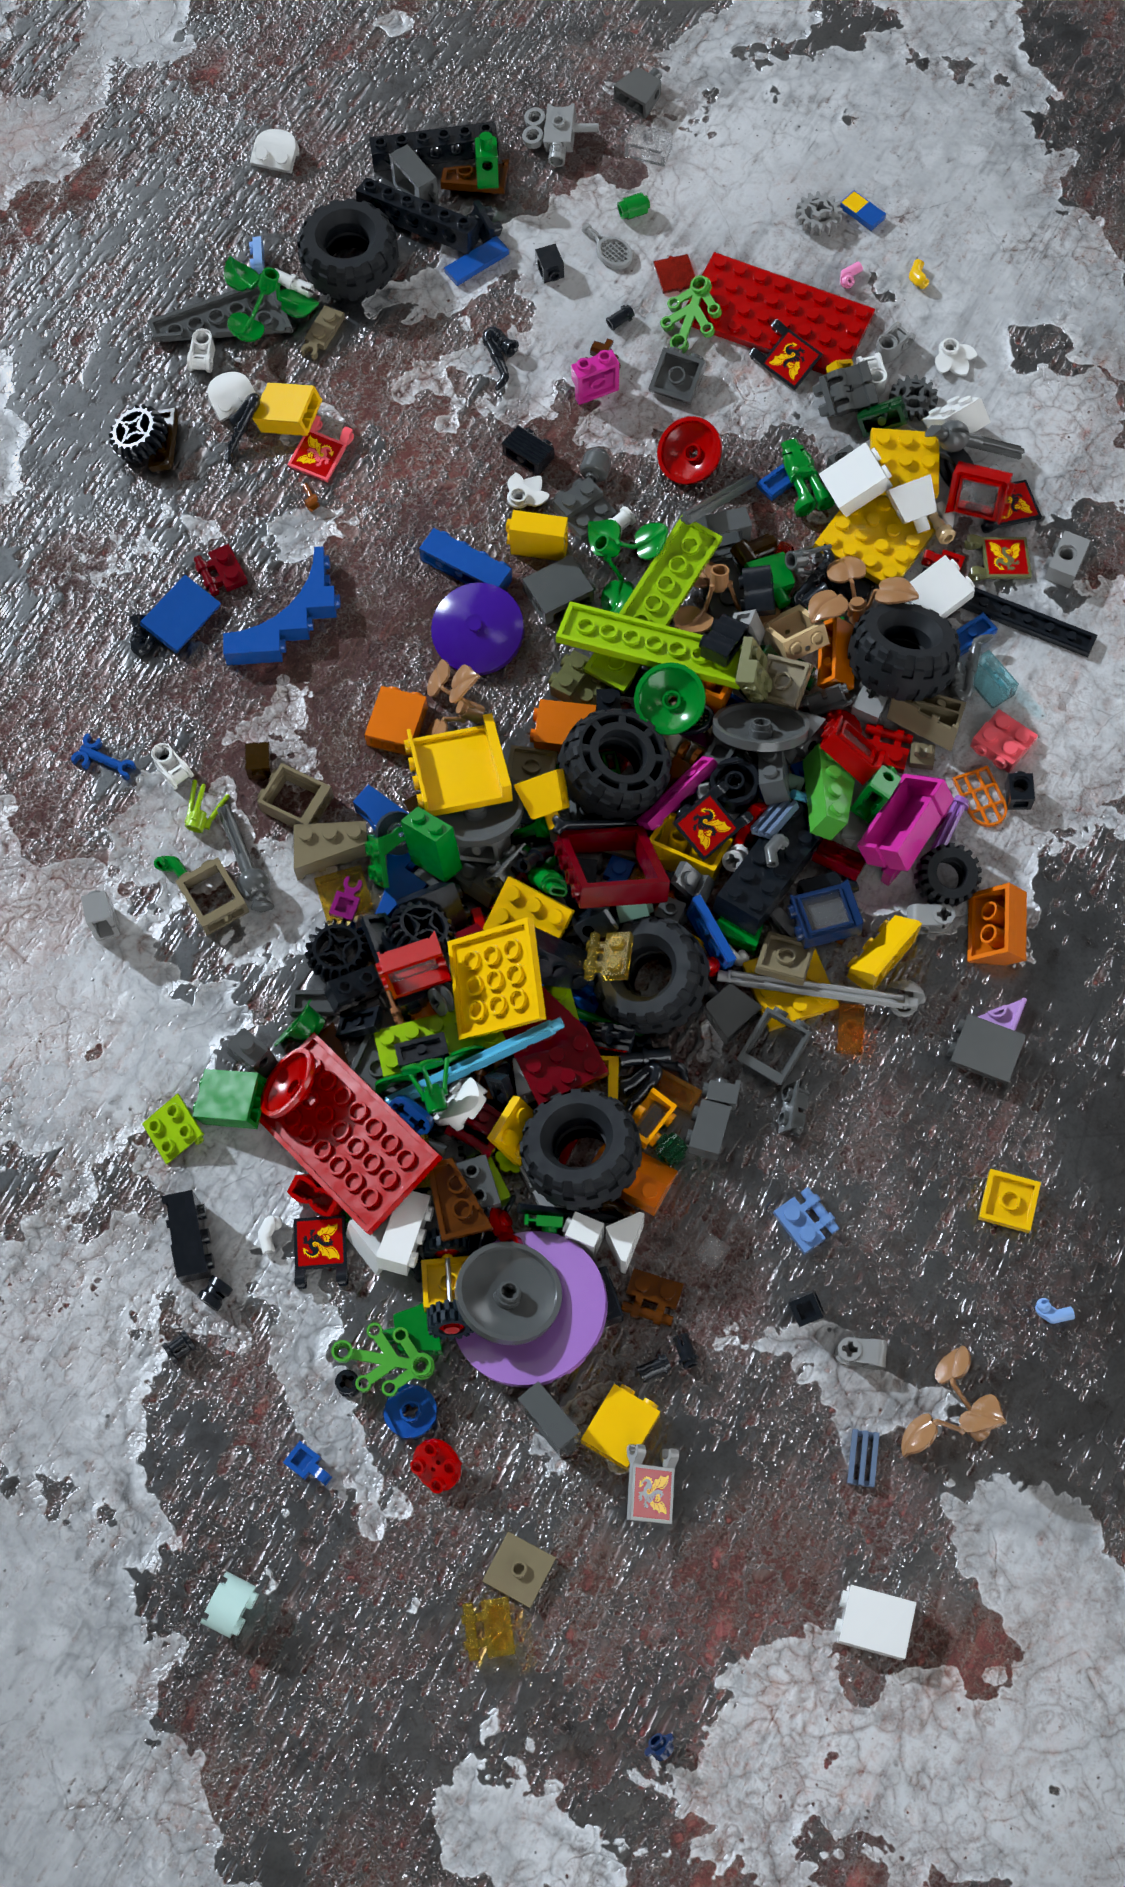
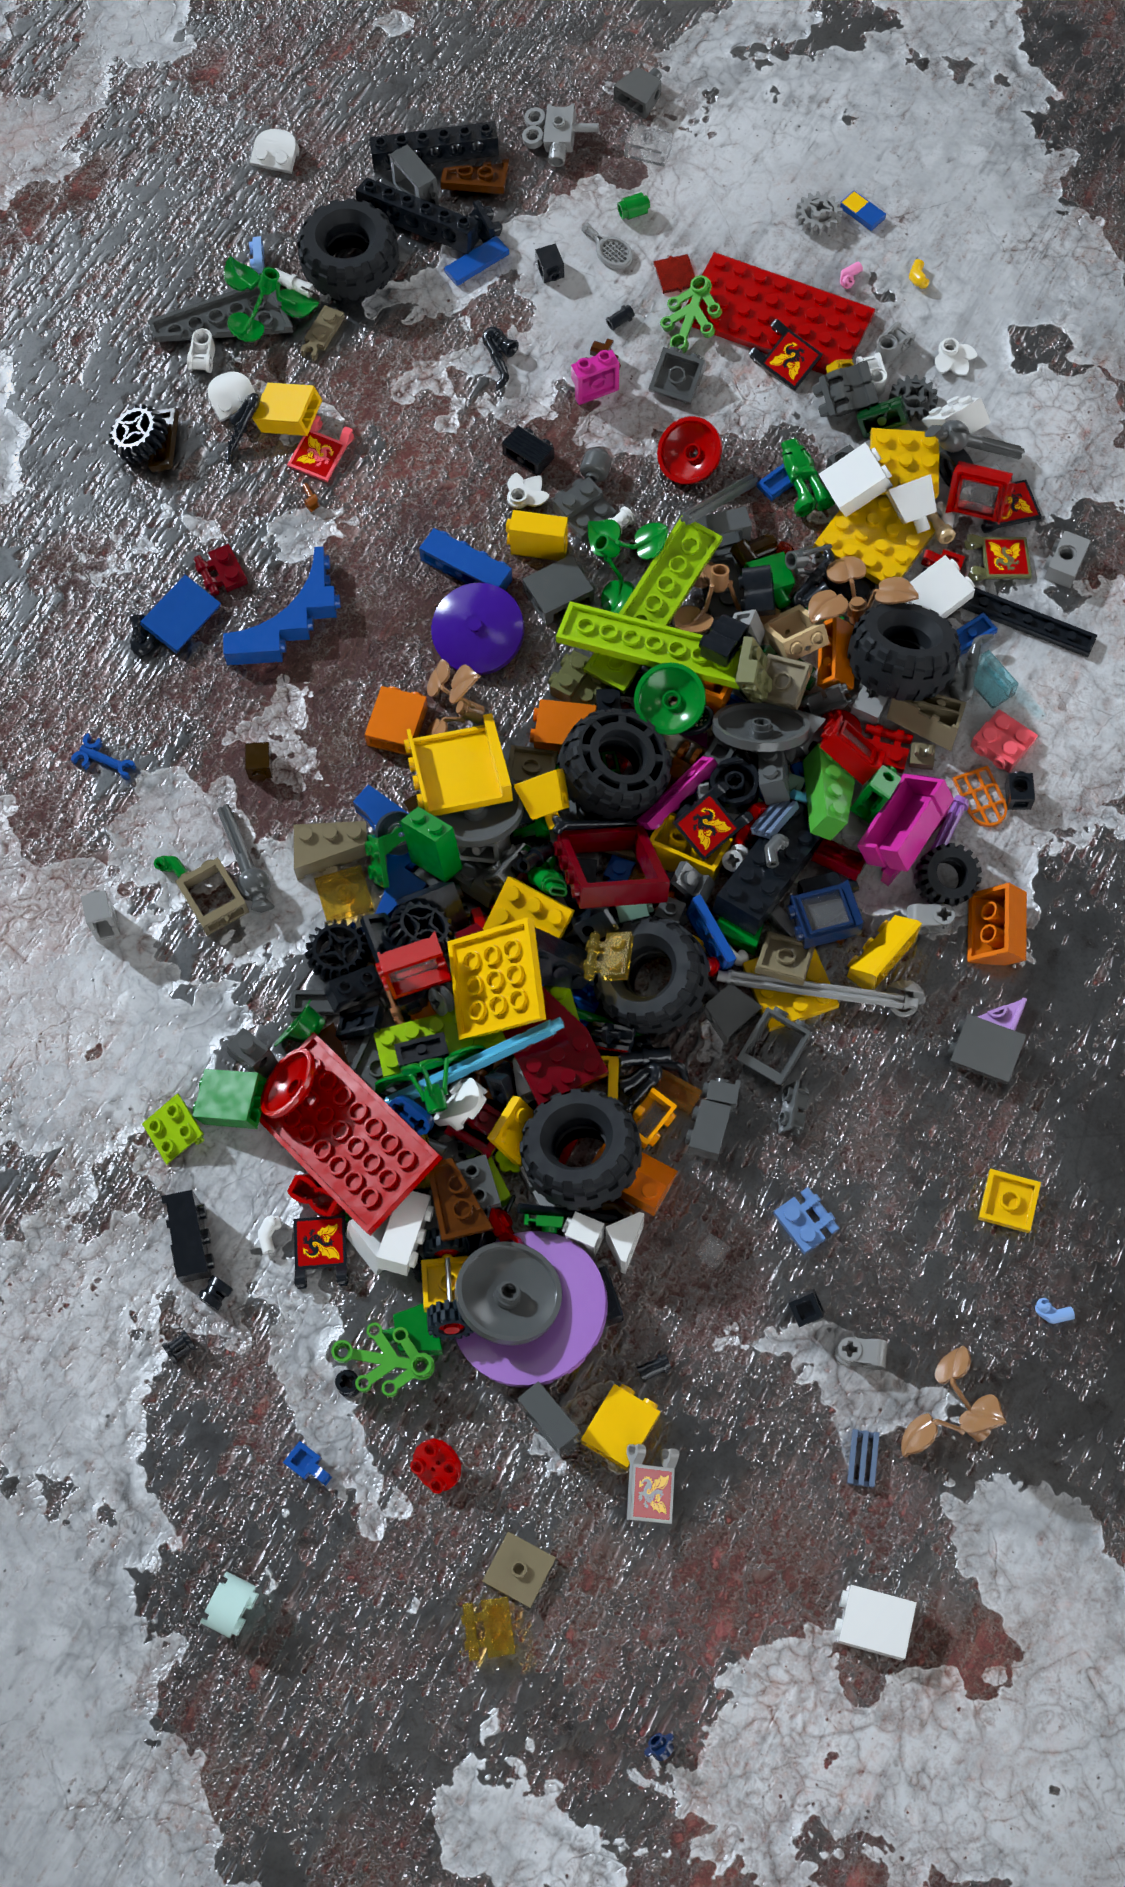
white piece [151,743,194,790] -> none
lime plant [184,779,230,833] -> none
dark tan window [257,763,334,827] -> none
magenta plate [329,876,363,922] -> none
blue plate [383,1384,437,1439] -> none
green torso [475,132,499,189] -> none
reddish brown plate [621,1268,684,1327] -> none
clear green gear [654,1132,688,1166] -> none
black pin [673,1333,699,1369] -> none
clear orange plate [836,1003,865,1055] -> none

